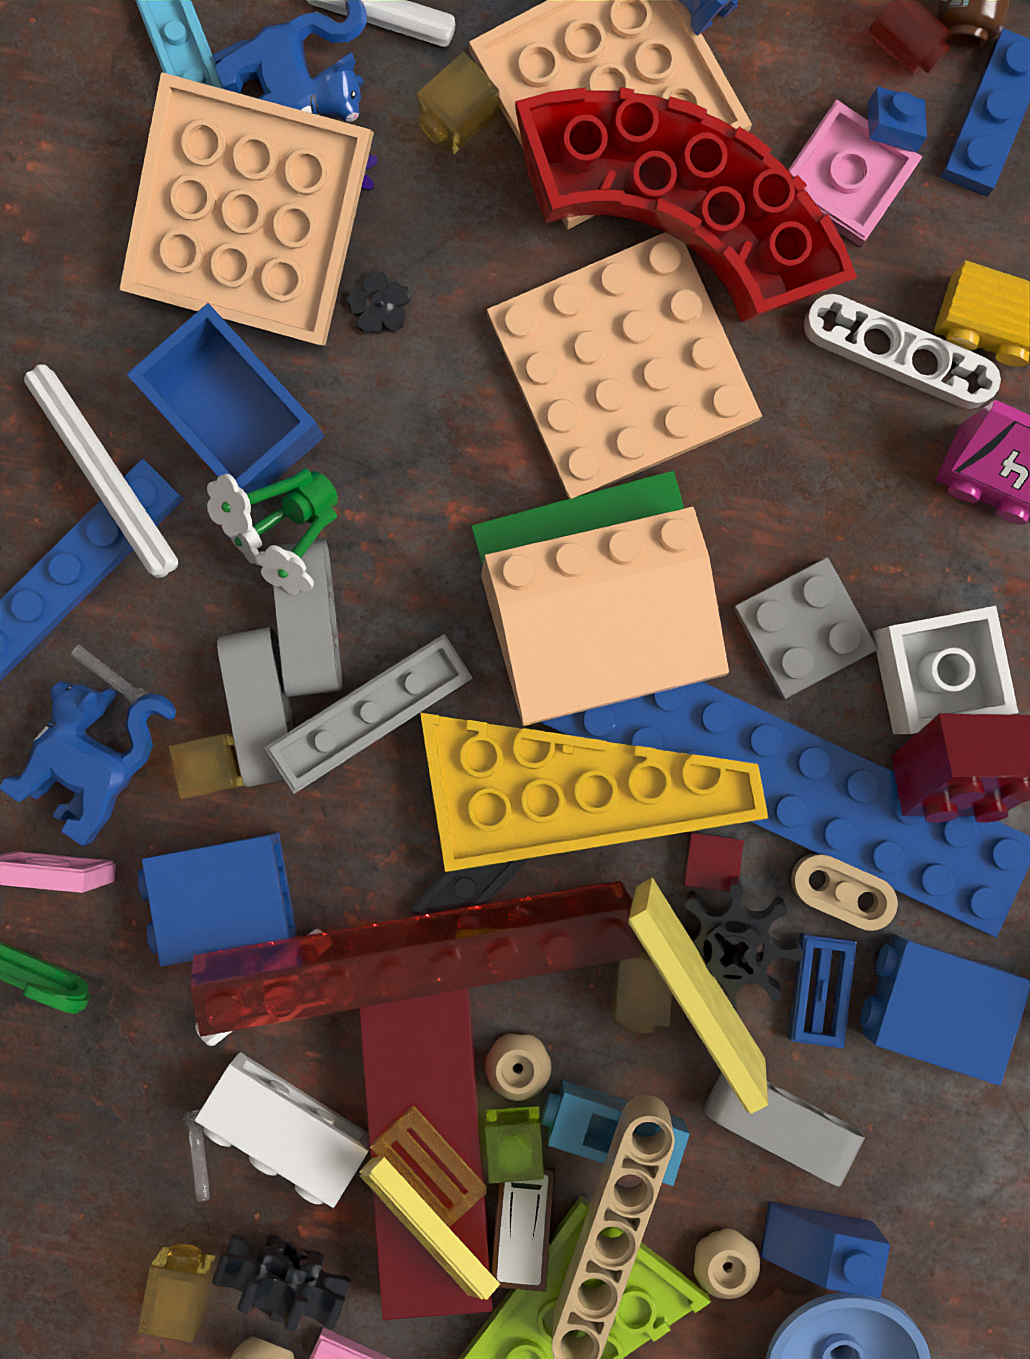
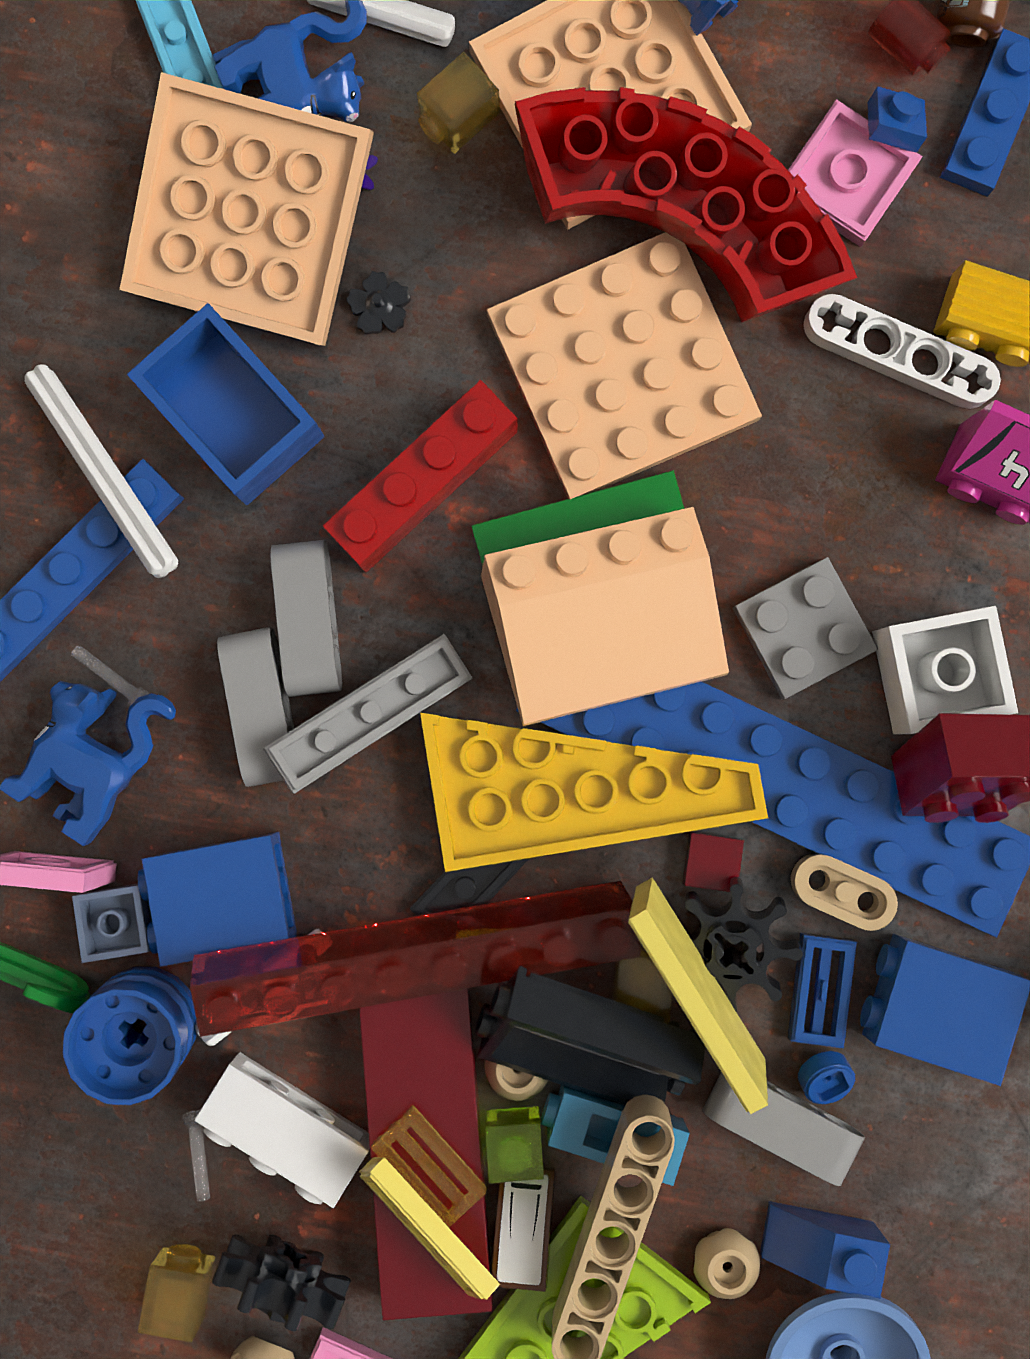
clear yellow brick [169,734,245,800] -> none
plant [207,468,338,595] -> none
none -> blue wheel [63,966,199,1105]
none -> sand blue piece [72,883,152,963]
none -> red brick [323,380,518,573]
none -> black door [475,966,706,1106]
none -> blue tile [798,1051,855,1104]

